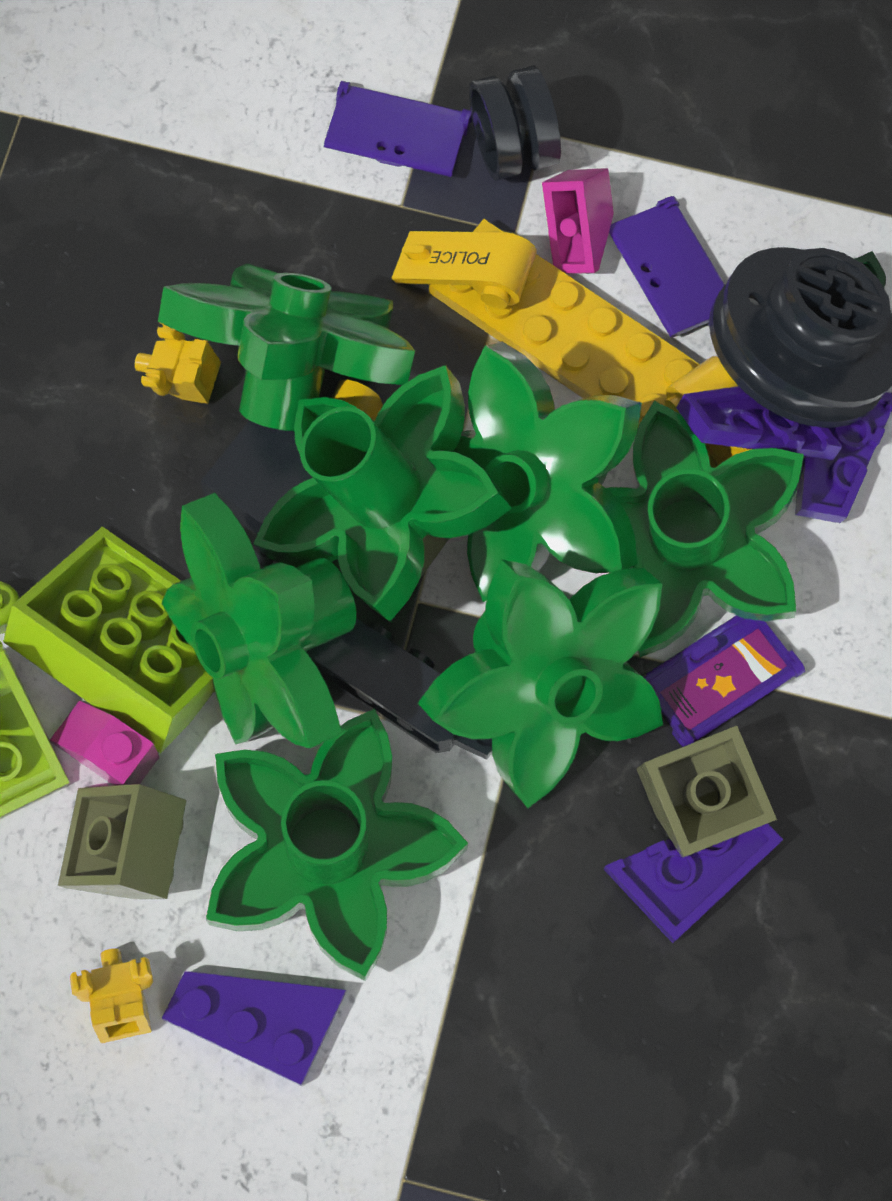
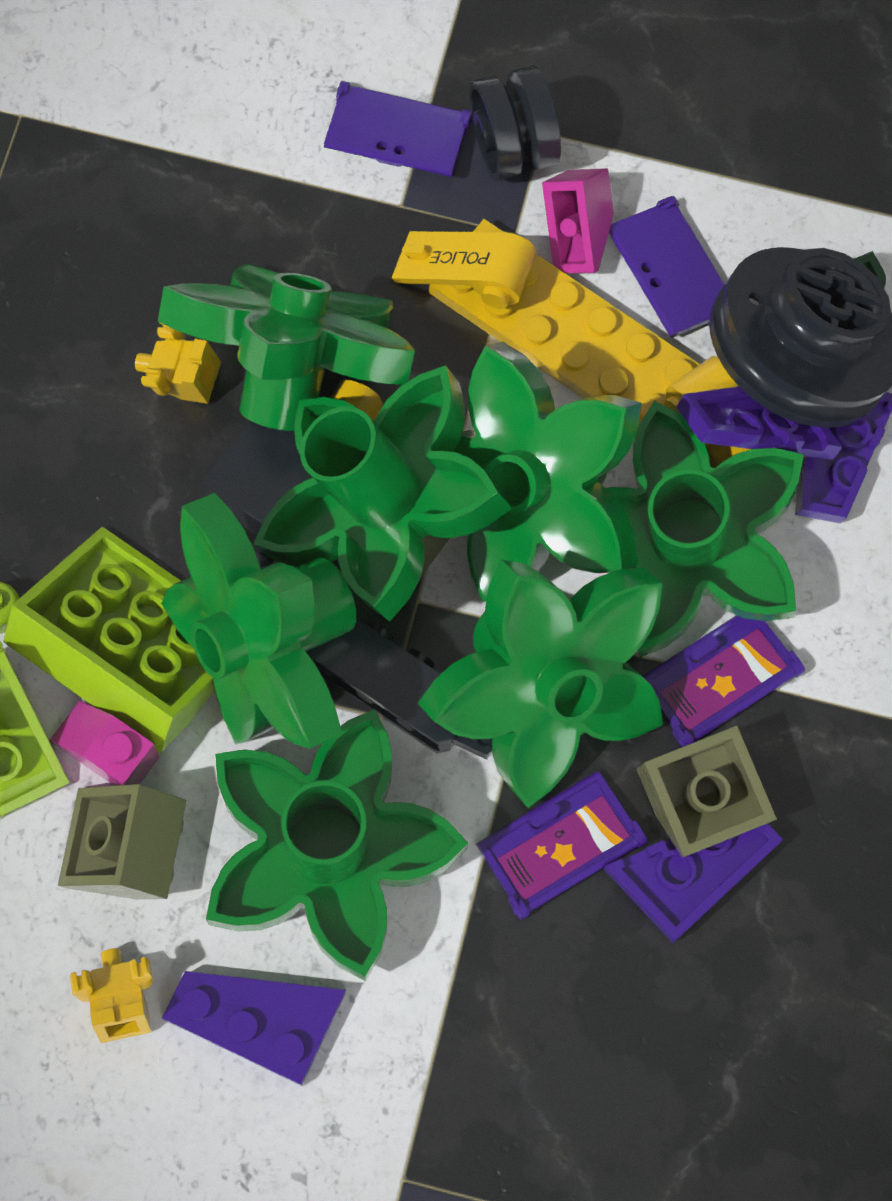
none -> door [476,771,648,920]

